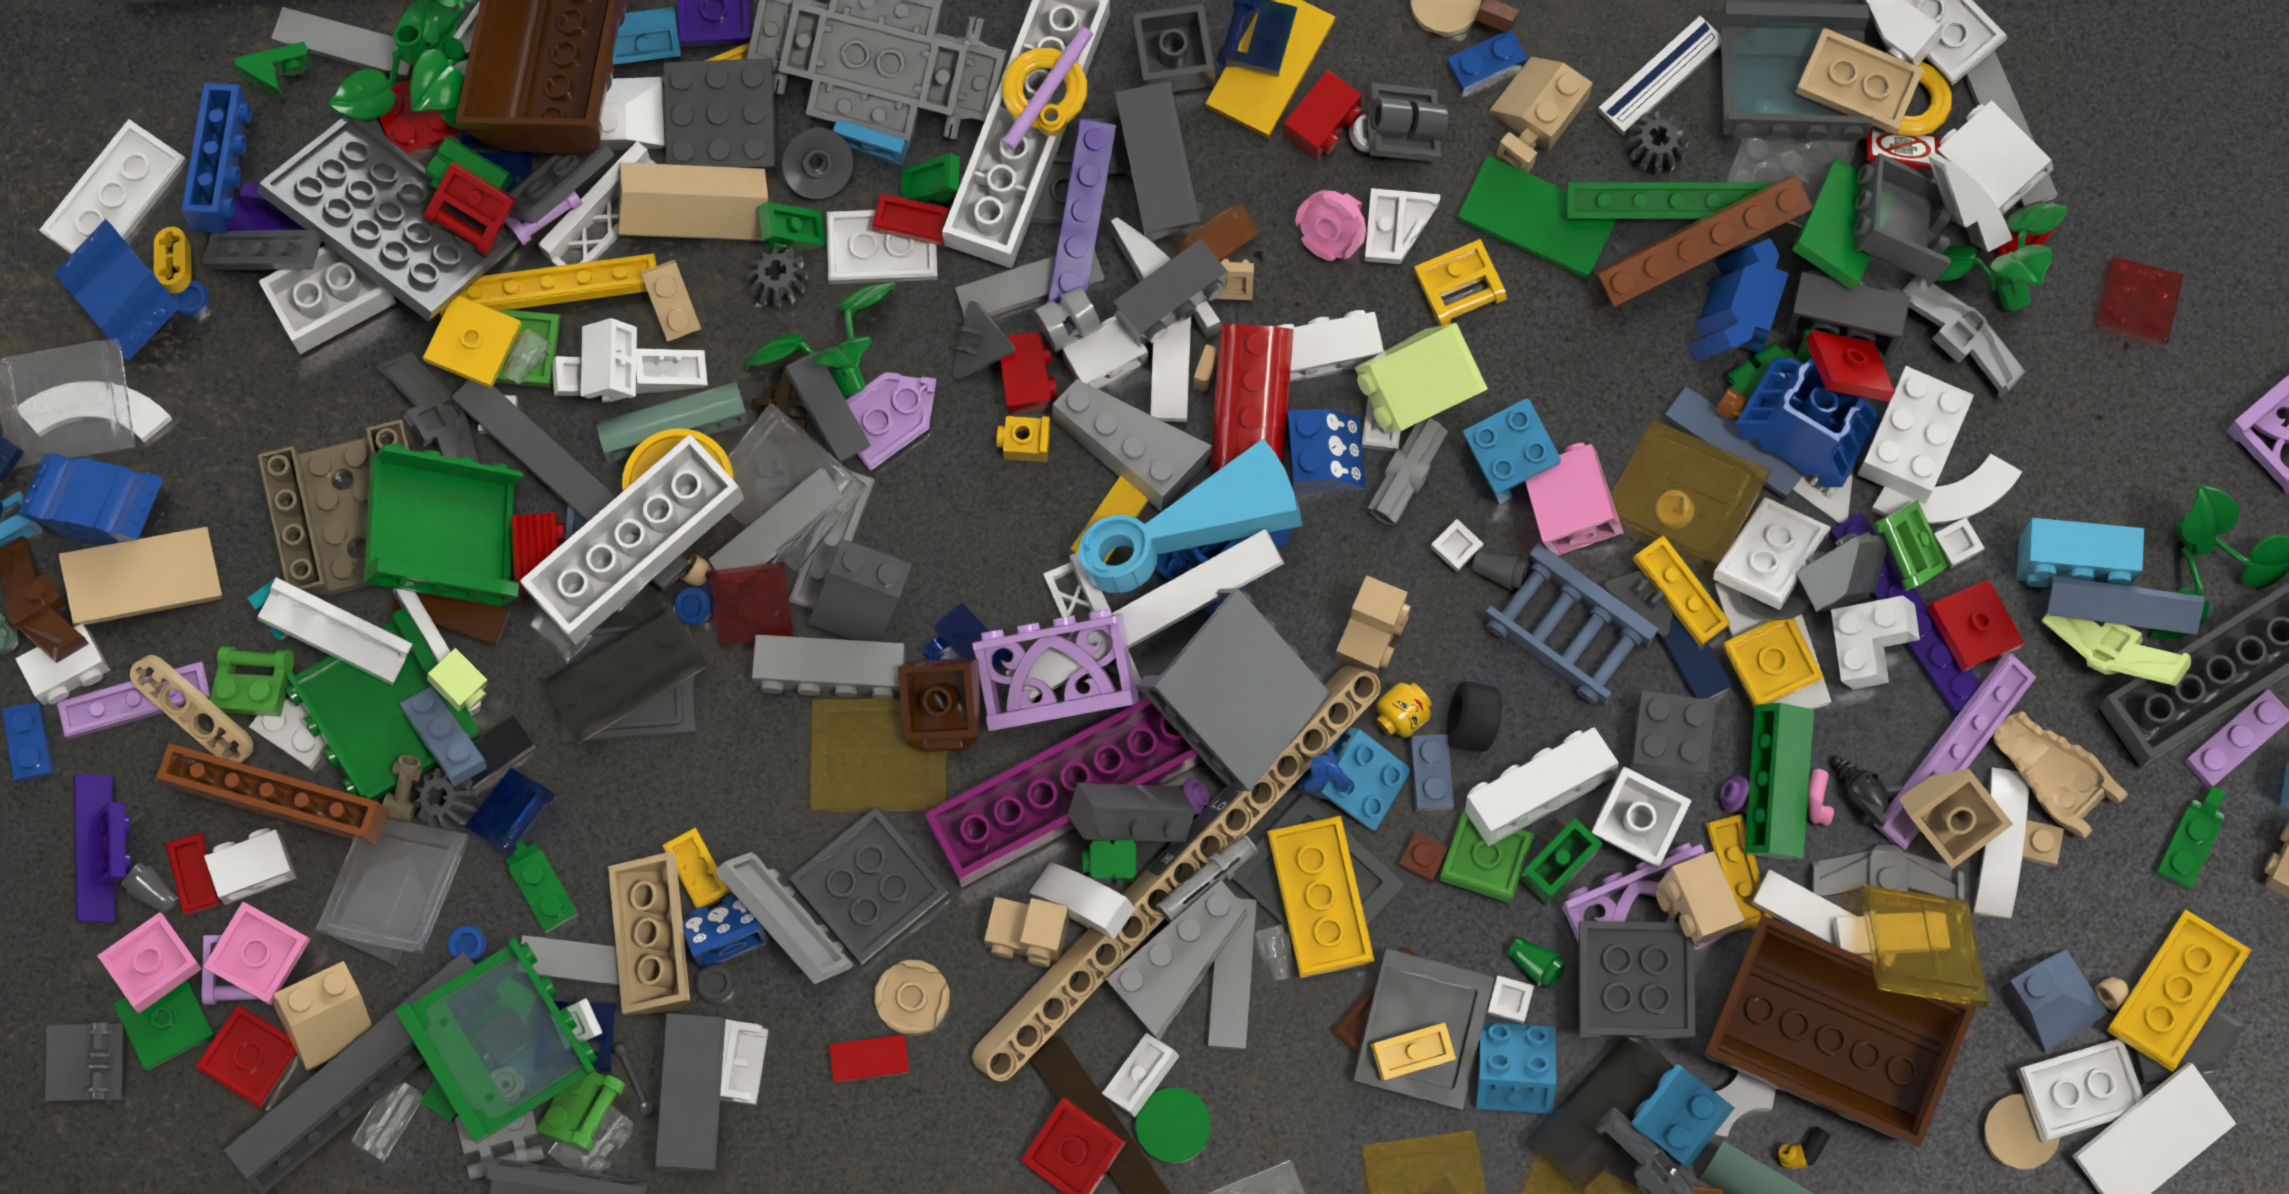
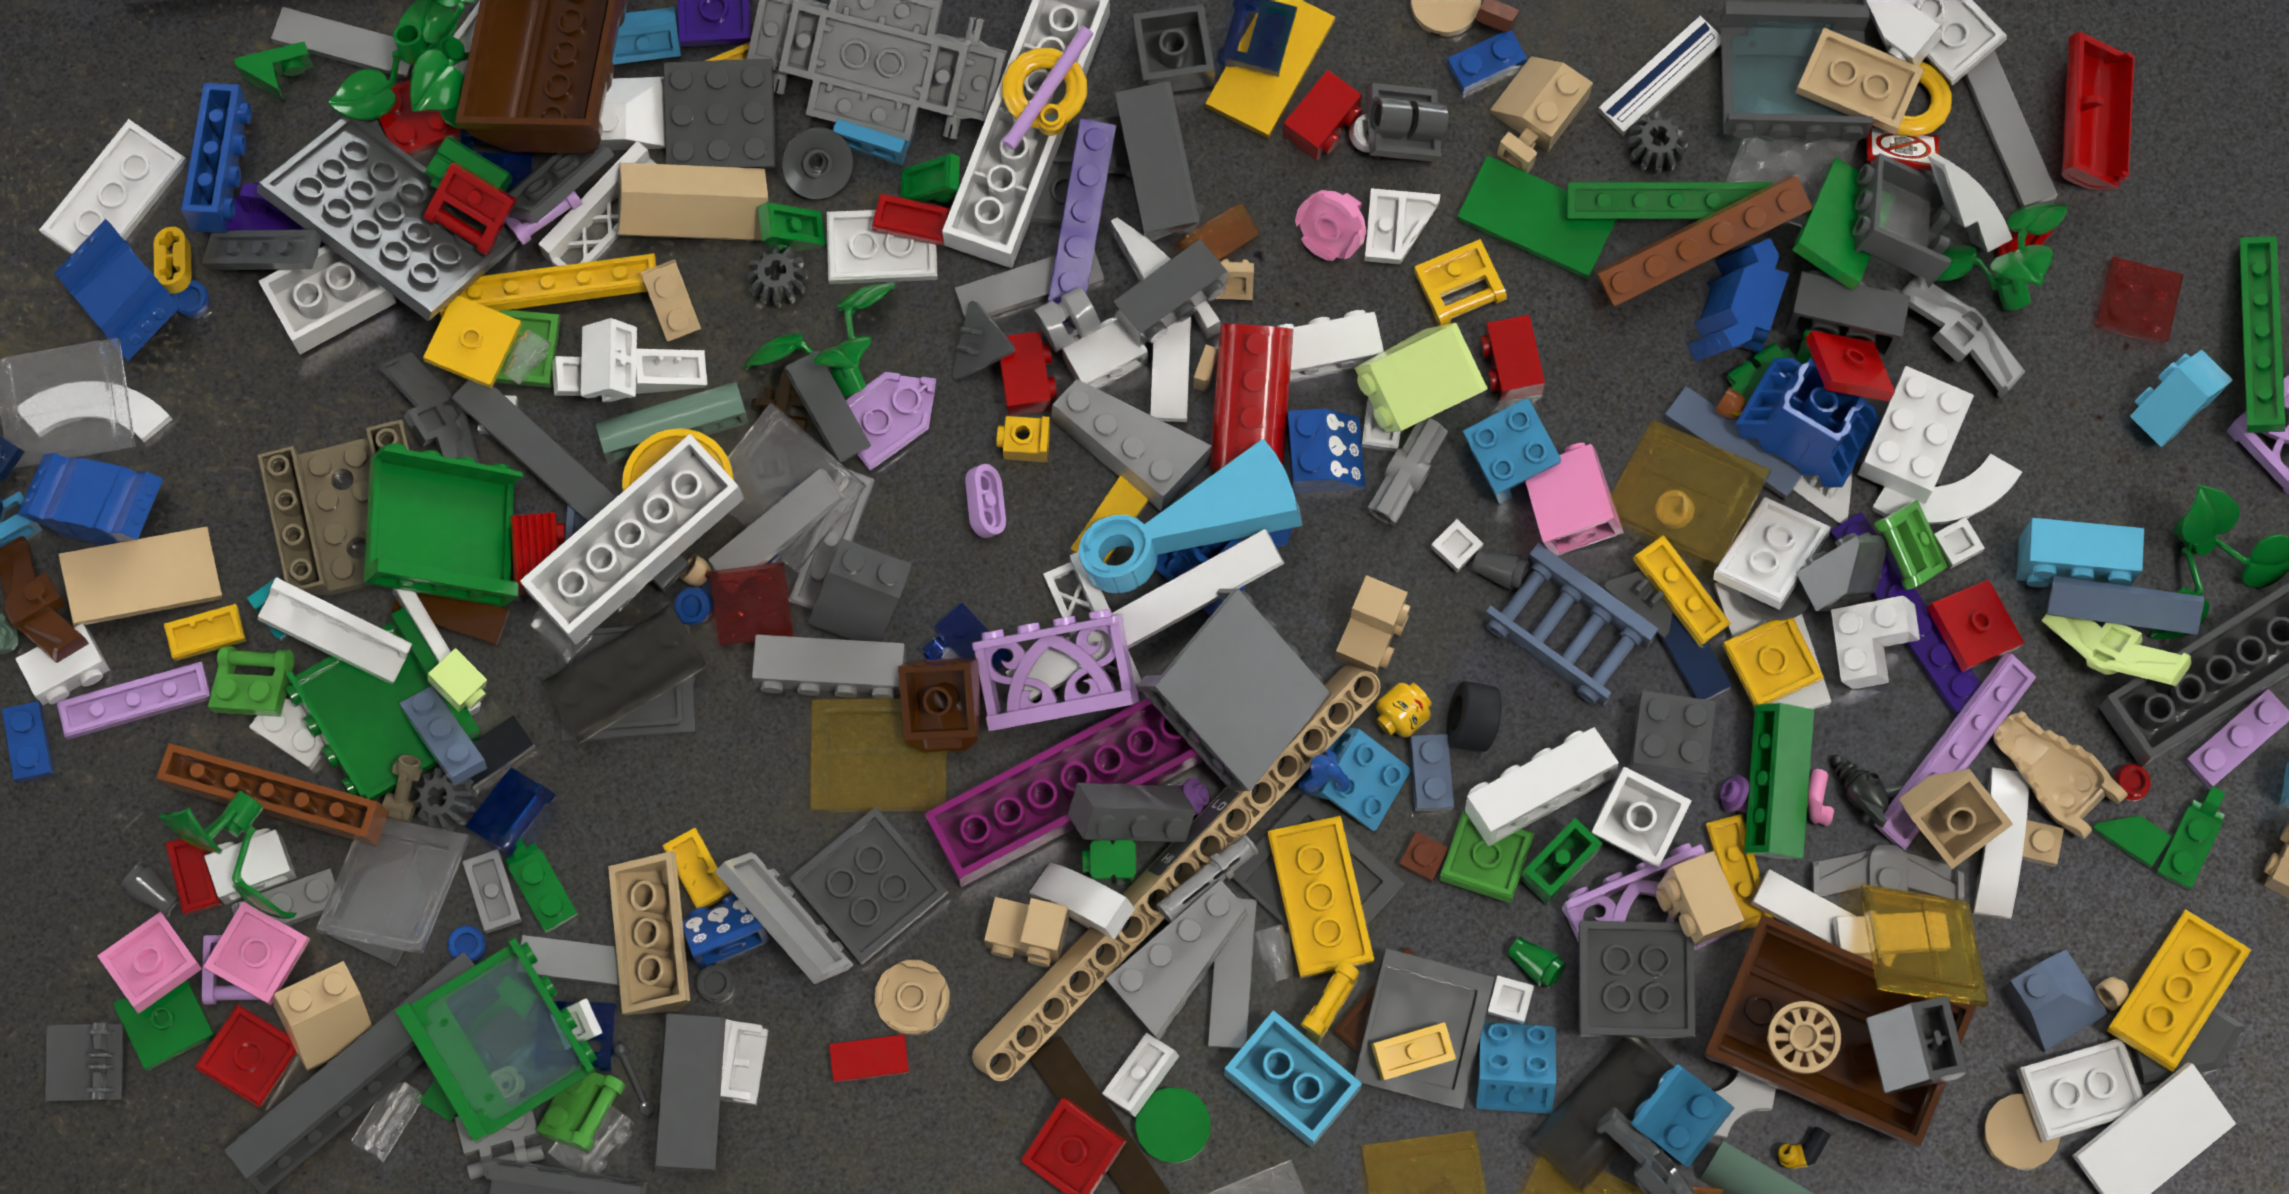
dark purple bracket [73,774,130,923] -> none
tan beam [130,655,253,763] -> none
white panel [1938,100,2053,216] -> none
none -> green plant [158,791,297,919]
none -> yellow plate [164,604,247,661]
none -> light grey hinge [231,868,343,926]
none -> light grey plate [462,849,522,934]
none -> lavender plate [965,464,1006,538]
none -> medium azure brick [1224,1010,1362,1148]
none -> yellow plate [1300,960,1360,1046]
none -> red brick [1480,315,1545,402]
none -> tan wheel [1767,1001,1841,1074]
none -> slope [1865,996,1967,1094]
none -> red container [2061,32,2135,190]
none -> green tile [2092,815,2172,869]
none -> red plate [2113,764,2151,802]
none -> medium azure brick [2130,349,2233,447]
none -> green plate [2239,236,2286,433]

